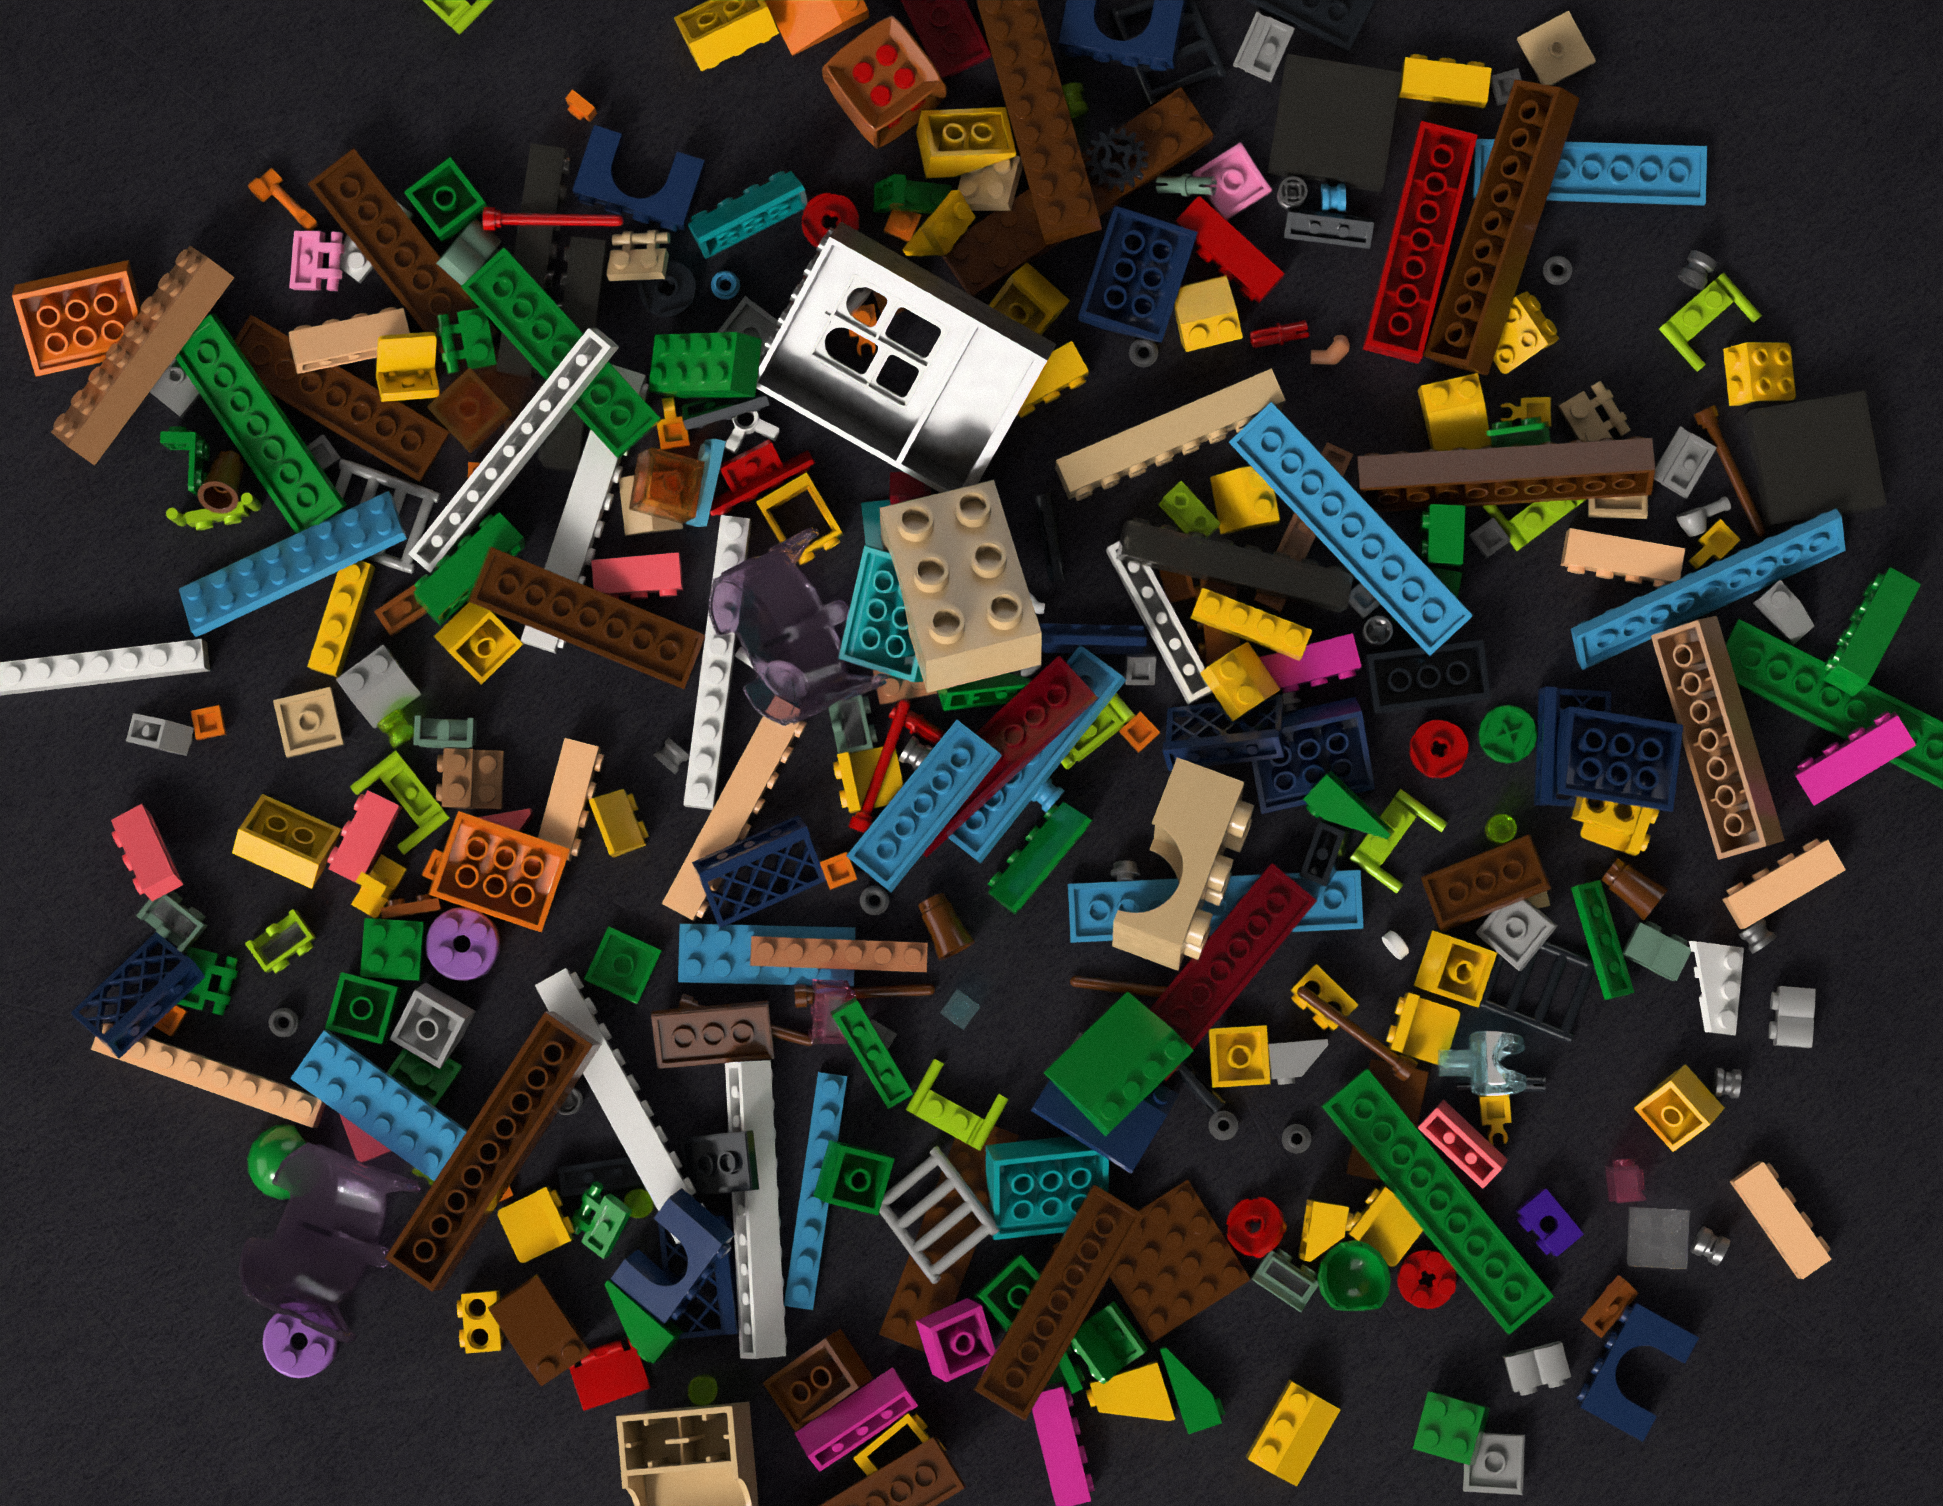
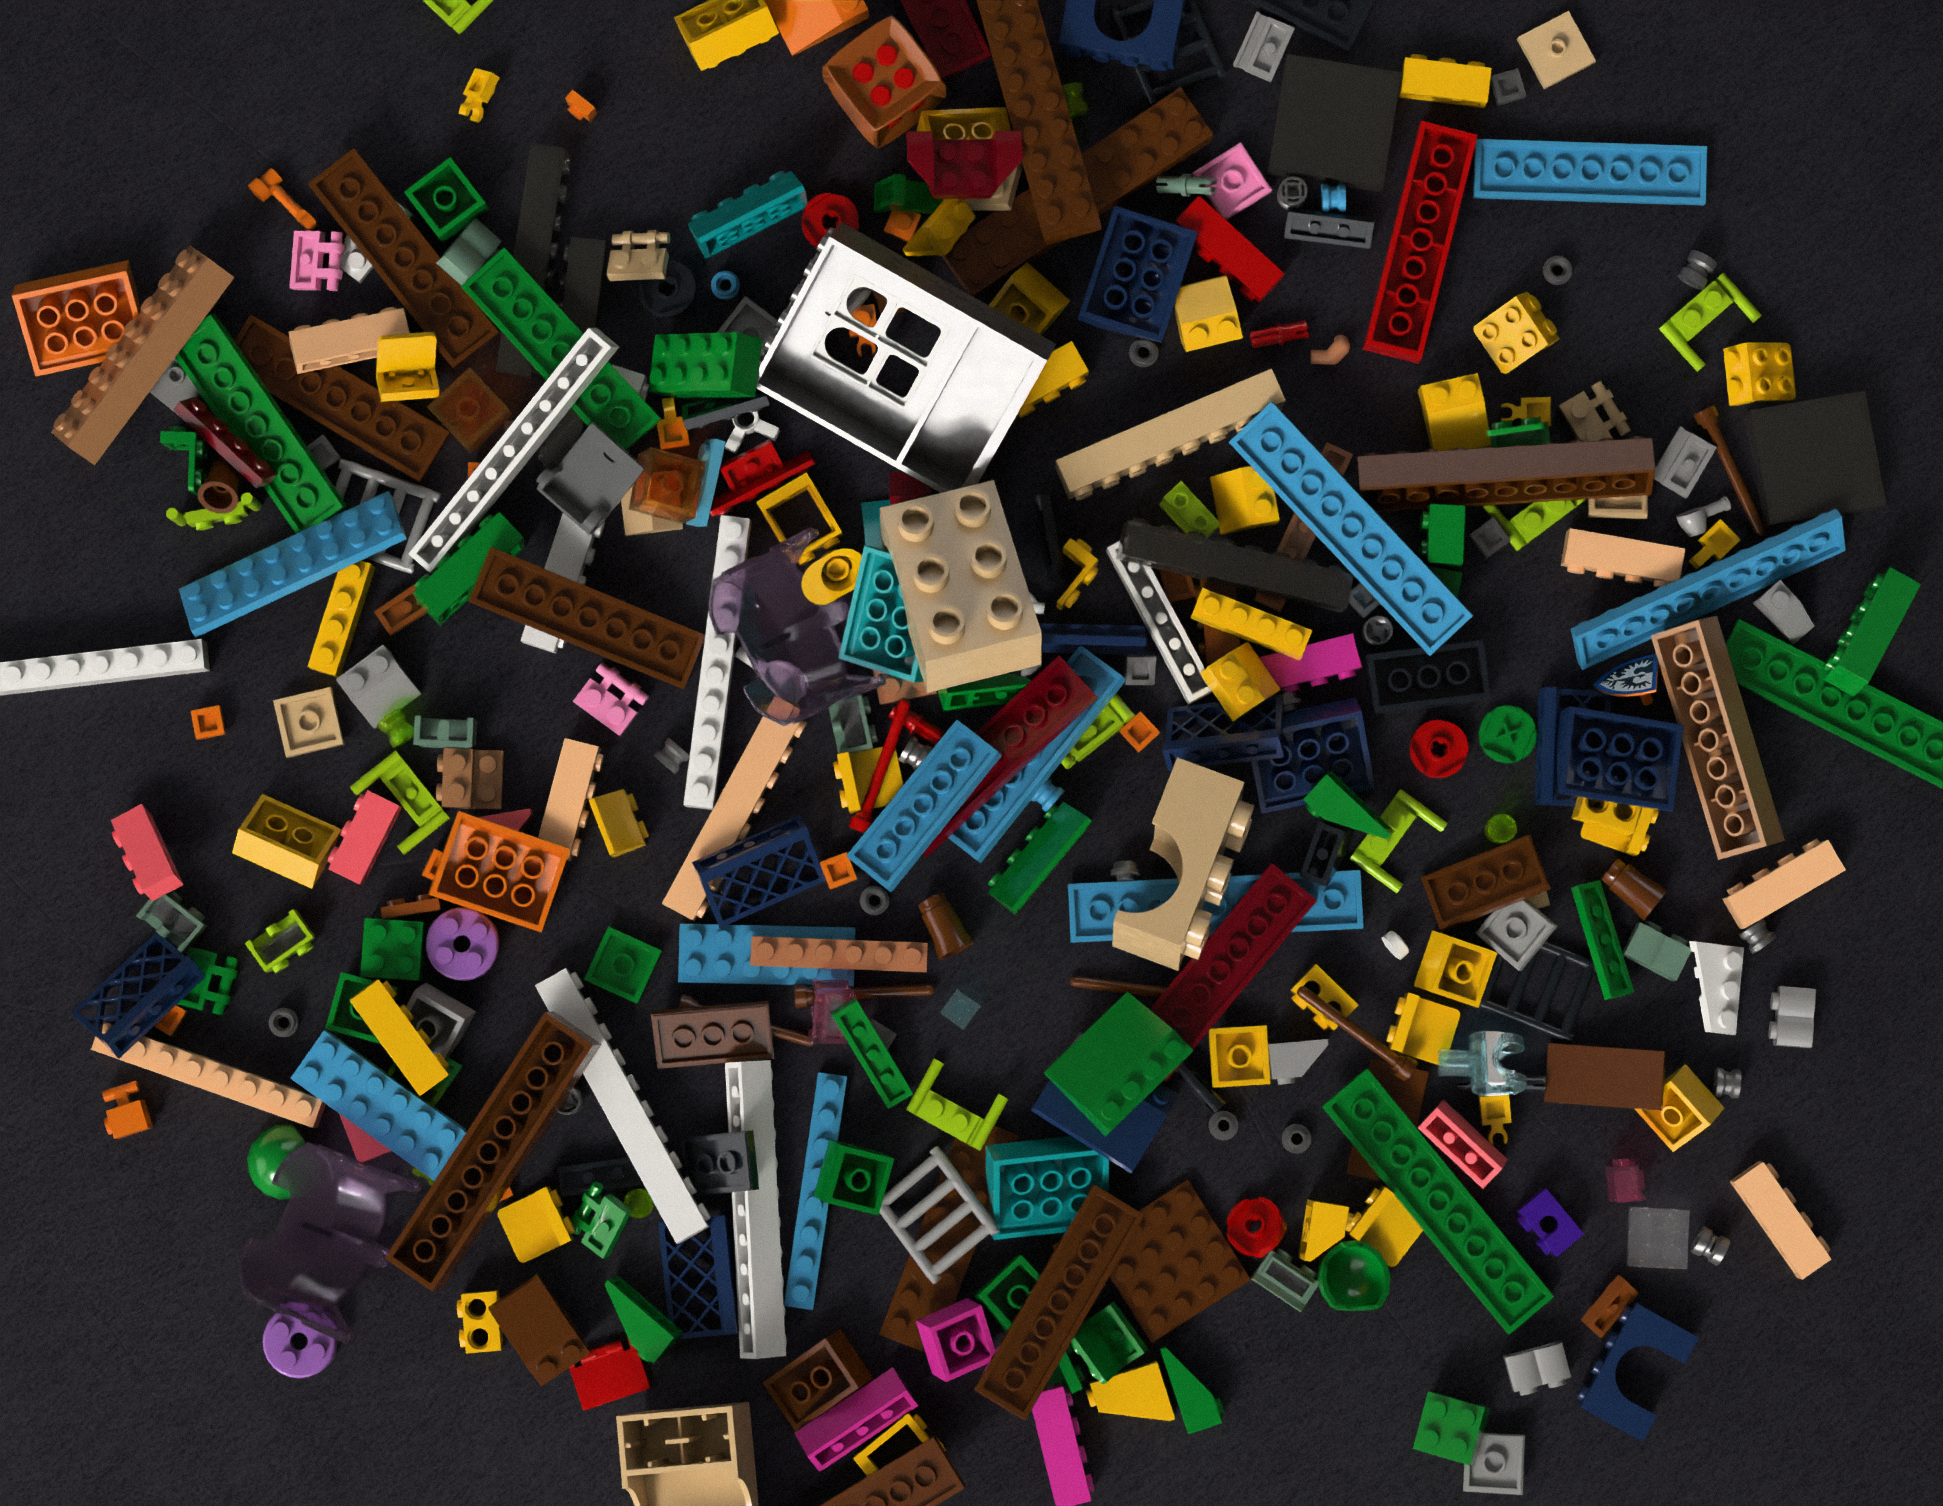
light grey slope [126,713,194,756] -> none
yellow bracket [351,854,408,919] -> none
yellow slope [434,602,523,685] -> none
green plate [436,308,497,374] -> none
red piece [483,207,624,230] -> none
dark blue arch [572,125,706,233] -> none
coral brick [591,552,683,600] -> none
dark blue arch [610,1188,735,1325] -> none
clear neon green wheel [688,1374,719,1406] -> none
black gear [1085,127,1148,192] -> none
yellow slope [1246,1379,1341,1486] -> none
red plate [1397,1250,1457,1309] -> none
reddish brown brick [1423,79,1580,376] -> none
dark pink brick [1794,711,1916,806] -> none
none -> orange brick [102,1080,153,1139]
none -> dark red plate [173,397,276,489]
none -> yellow brick [349,979,449,1096]
none -> yellow plate [459,68,500,123]
none -> dark grey door [536,422,646,536]
none -> bright pink plate [573,662,649,737]
none -> yellow piece [801,548,862,605]
none -> dark red piece [906,131,1023,199]
none -> yellow bracket [1057,538,1099,610]
none -> reddish brown tile [1544,1043,1666,1111]
none -> shield [1592,654,1659,706]

